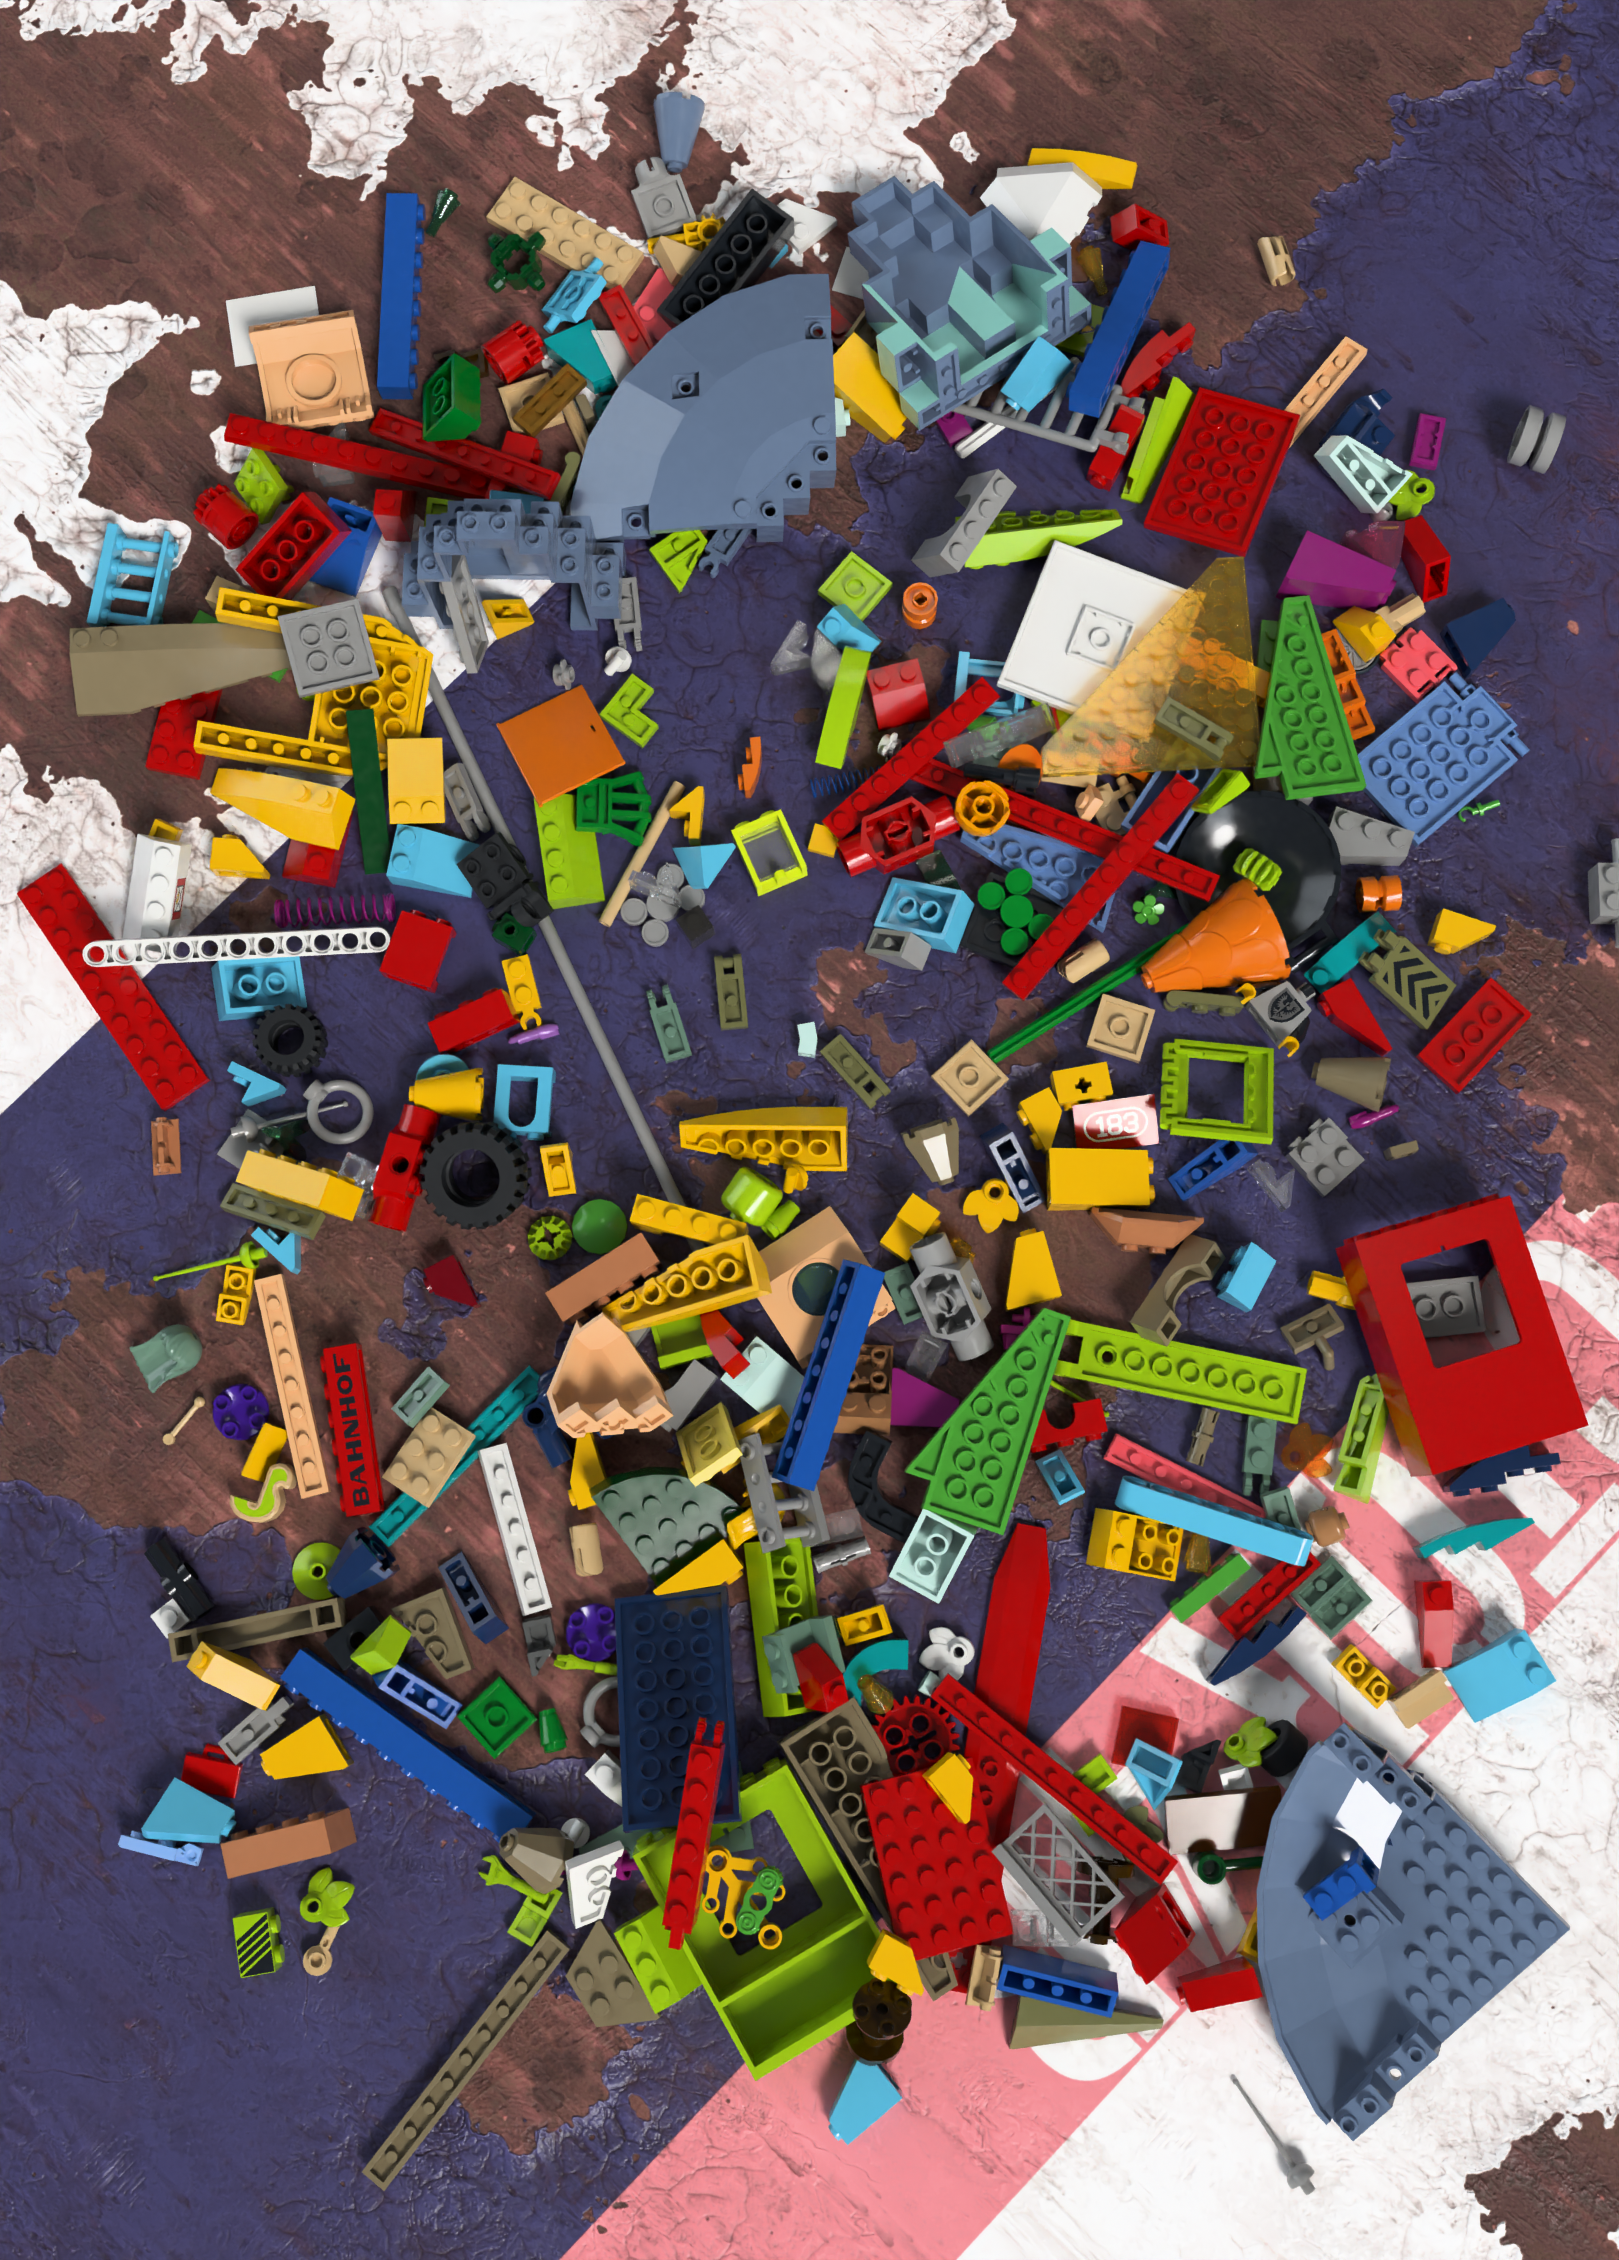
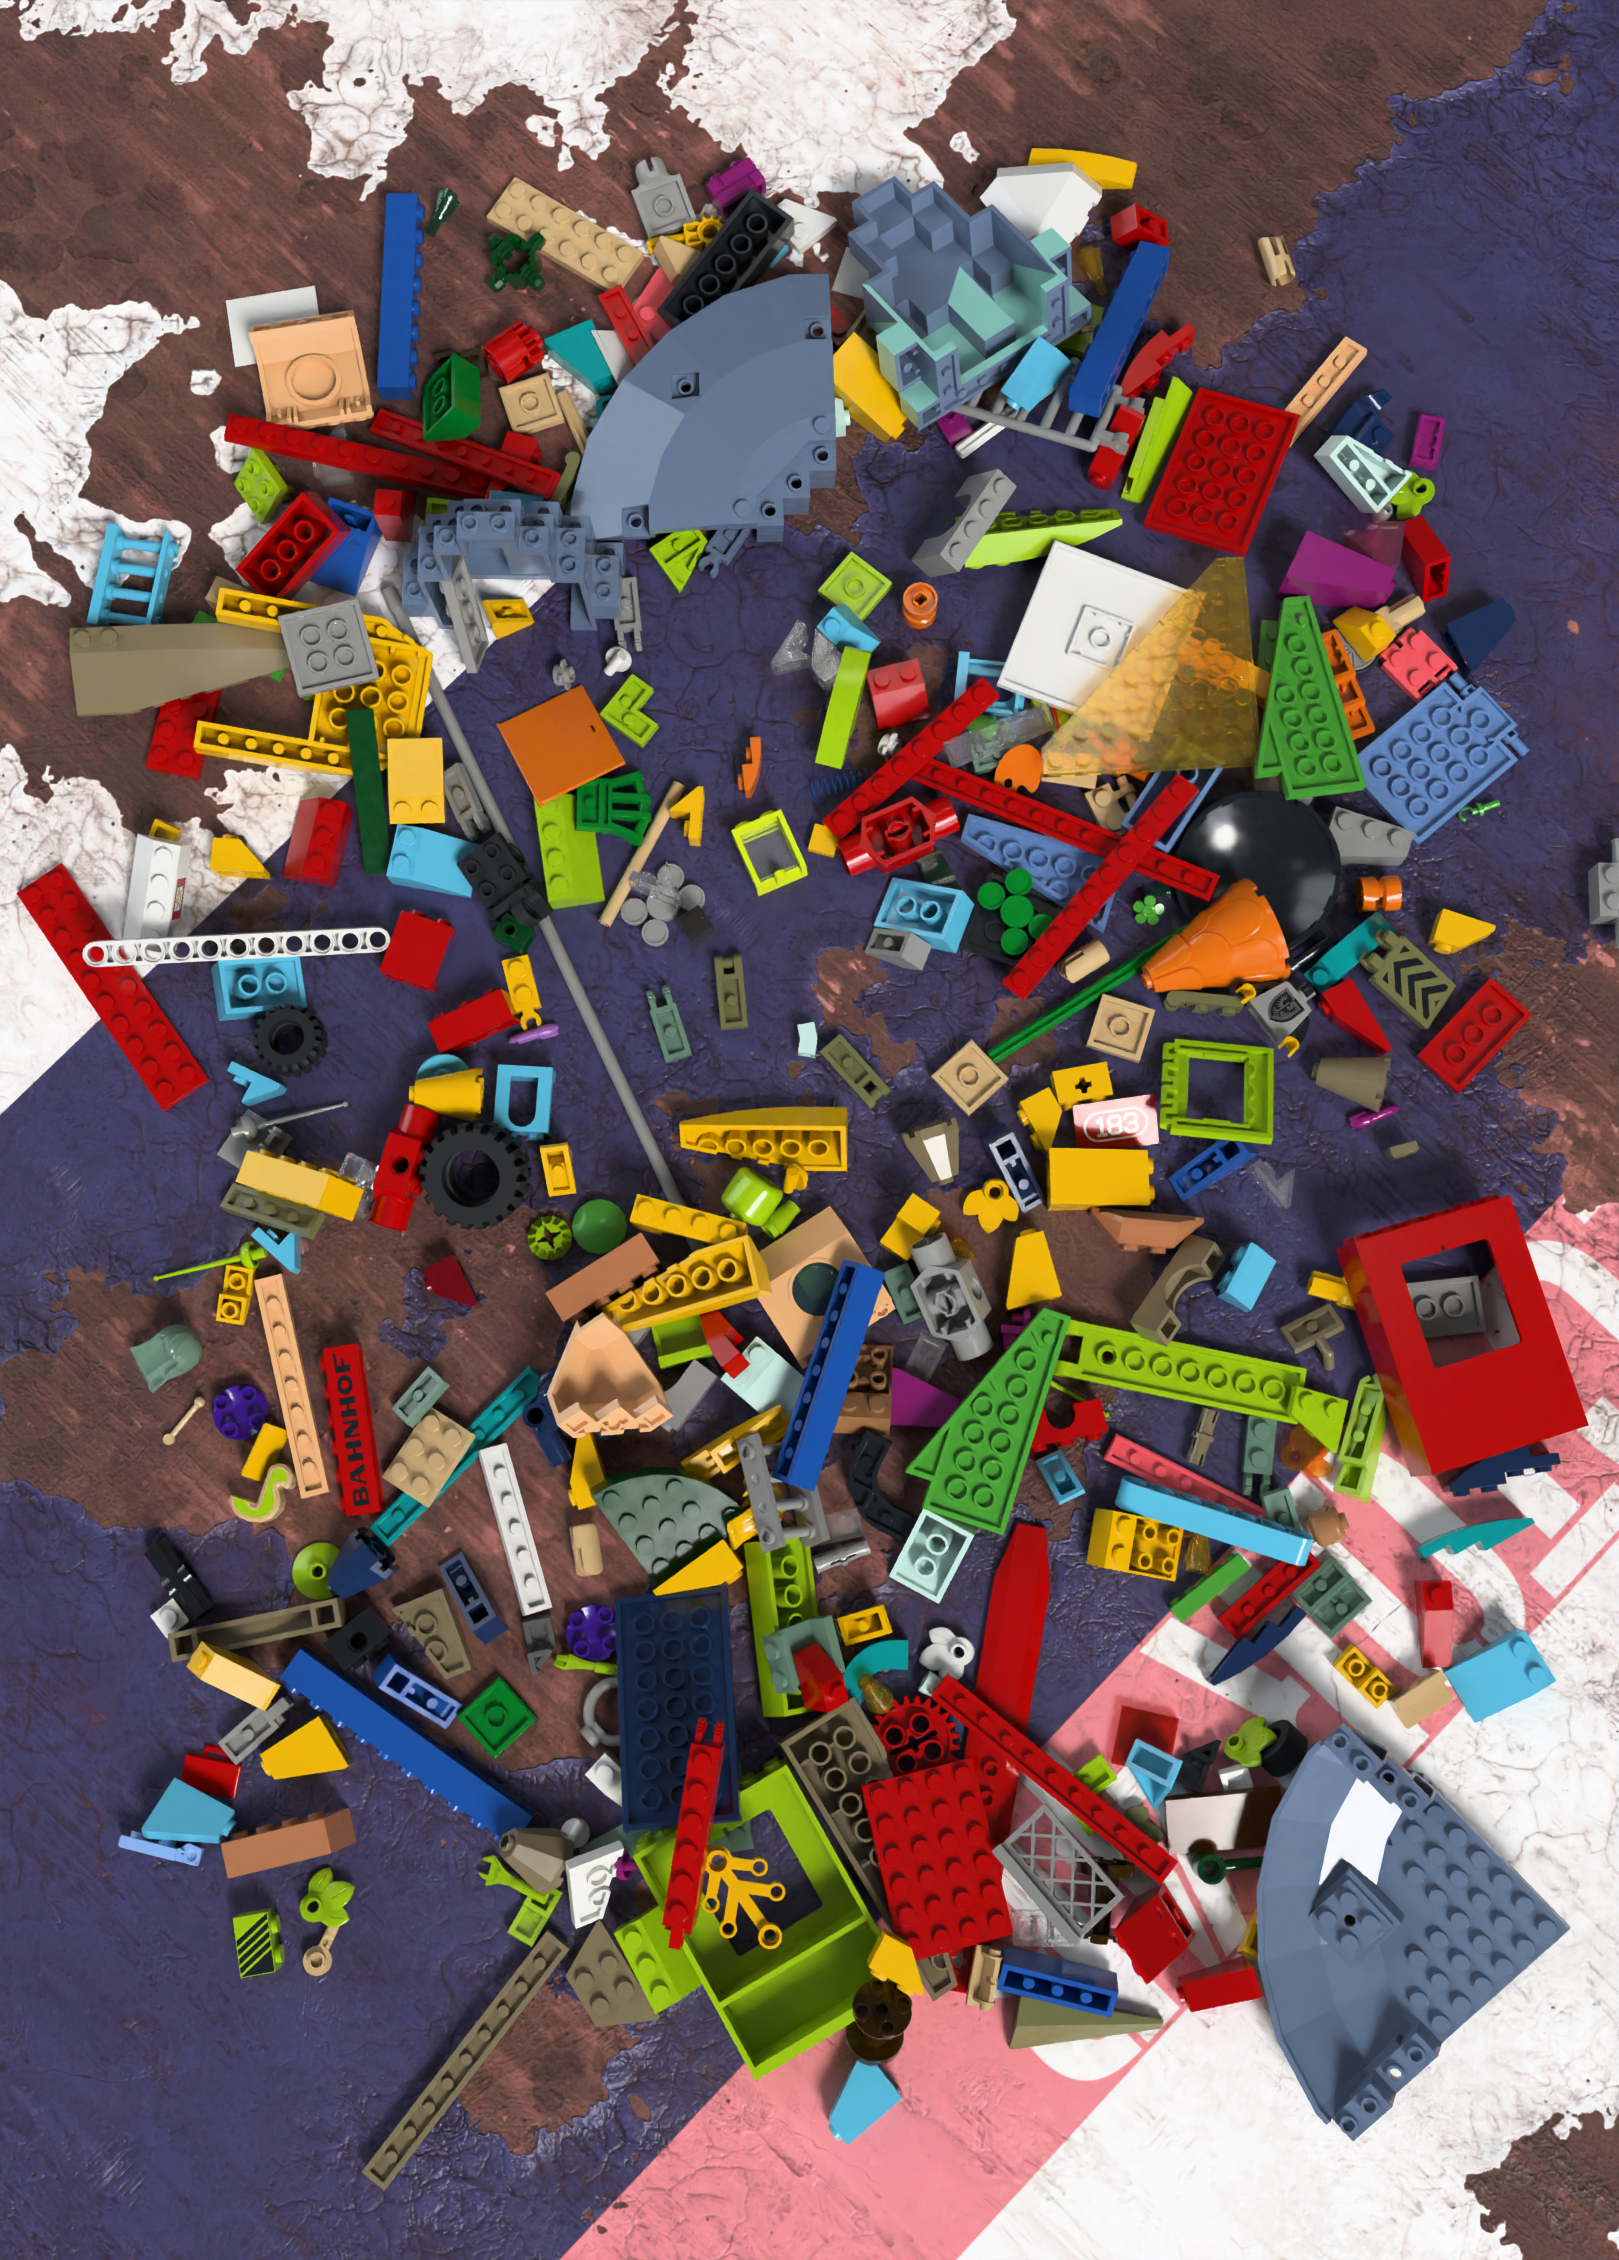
nougat hinge [151,1117,182,1176] -> none
red gear [193,484,259,550] -> none
yellow wedge [210,768,356,850] -> none
clear green piece [262,1119,311,1161] -> none
magenta piece [274,893,396,929] -> none
light grey piece [303,1079,374,1144] -> none
lime slope [350,1615,412,1675] -> none
pearl gold plate [513,363,587,437] -> none
green cone [539,1708,568,1754] -> none
medium azure plate [542,257,607,334] -> none
dark tan tile [575,394,596,431] -> none
sand blue cone [653,92,705,173] -> none
medium azure slope [672,843,736,889] -> none
light yellow plate [676,1402,743,1487] -> none
bright green piece [736,1865,783,1935] -> none
yellow slope [922,1752,973,1824] -> none
light orange cylinder [955,780,1010,837] -> none
black piece [963,763,1041,795] -> none
light nougat plate [1075,784,1104,822] -> none
olive plate [1153,696,1234,761] -> none
lime slope [1191,768,1250,814] -> none
light grey sword [1232,2078,1316,2195] -> none
lime gear [1233,848,1282,891] -> none
light grey plate [1285,1118,1365,1198] -> none
blue bracket [1303,1846,1380,1921] -> none
light grey wheel [1507,405,1566,474] -> none
none -> magenta brick [706,157,766,219]
none -> lime wing [1287,1386,1348,1454]

